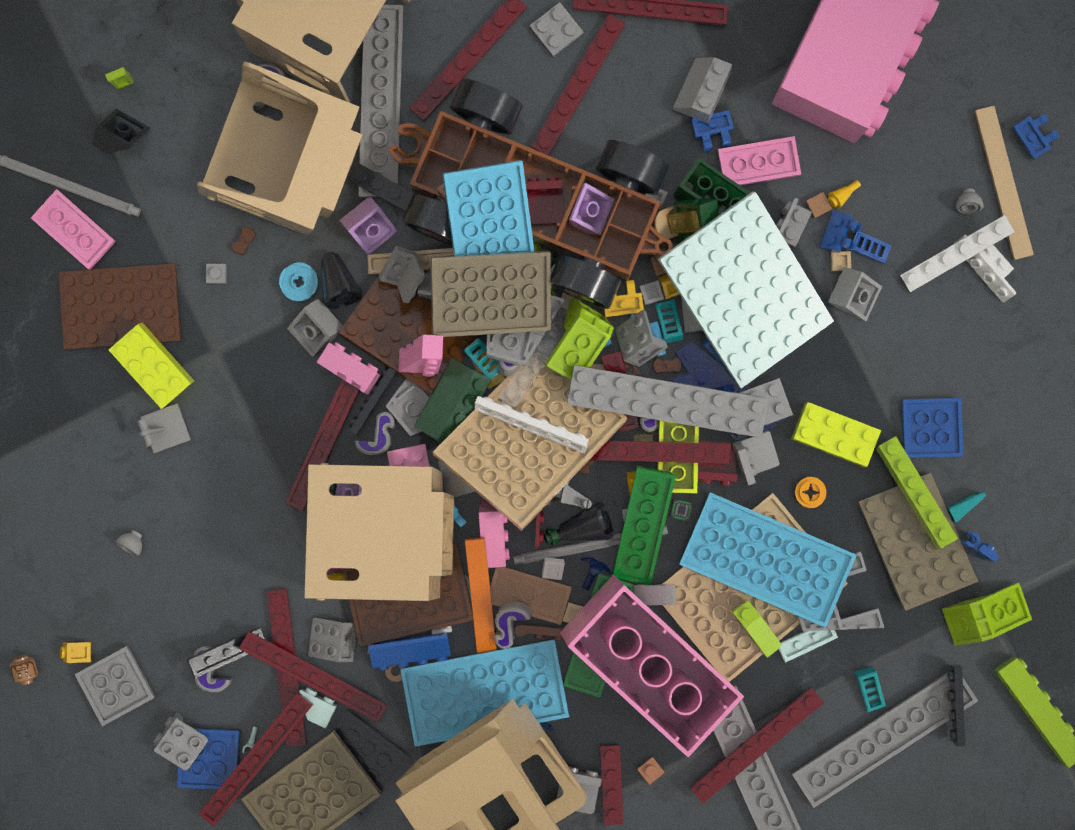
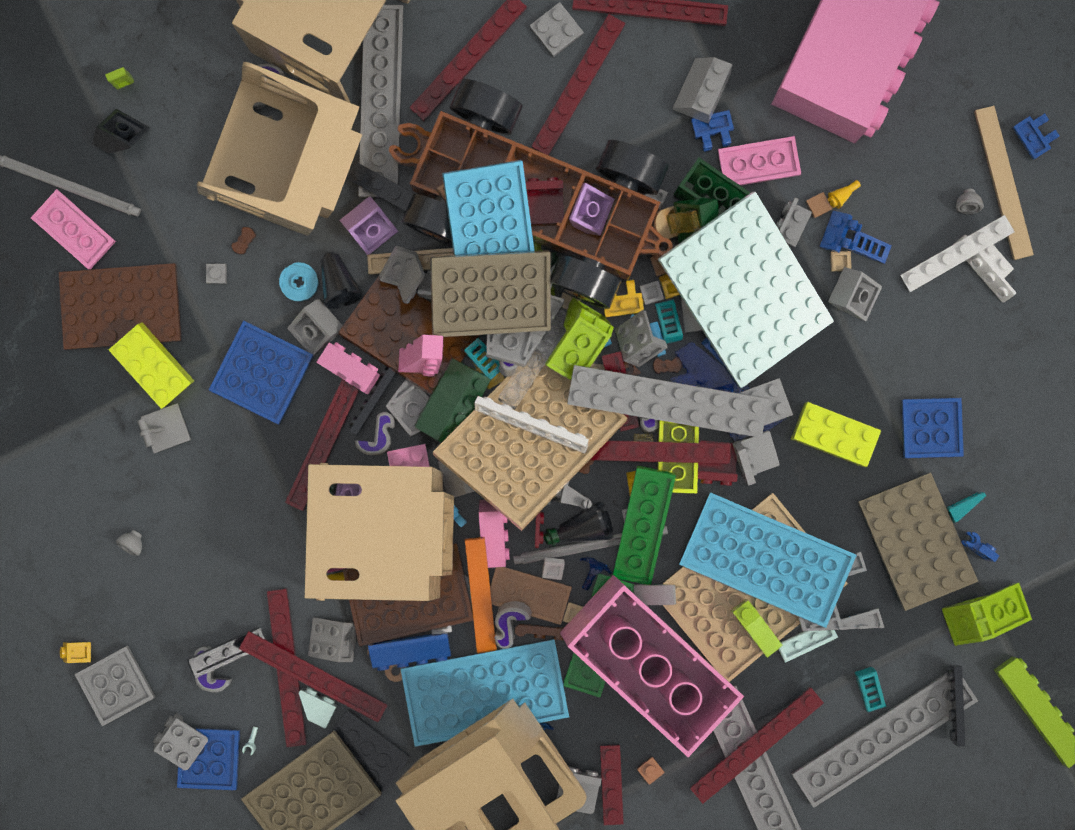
medium nougat head [9,654,38,685] -> none
dark red plate [198,692,313,827] -> none
tile [670,498,693,522] -> none
light orange gear [795,477,826,508] -> none
lime brick [876,436,958,550] -> none
none -> blue plate [209,320,314,425]

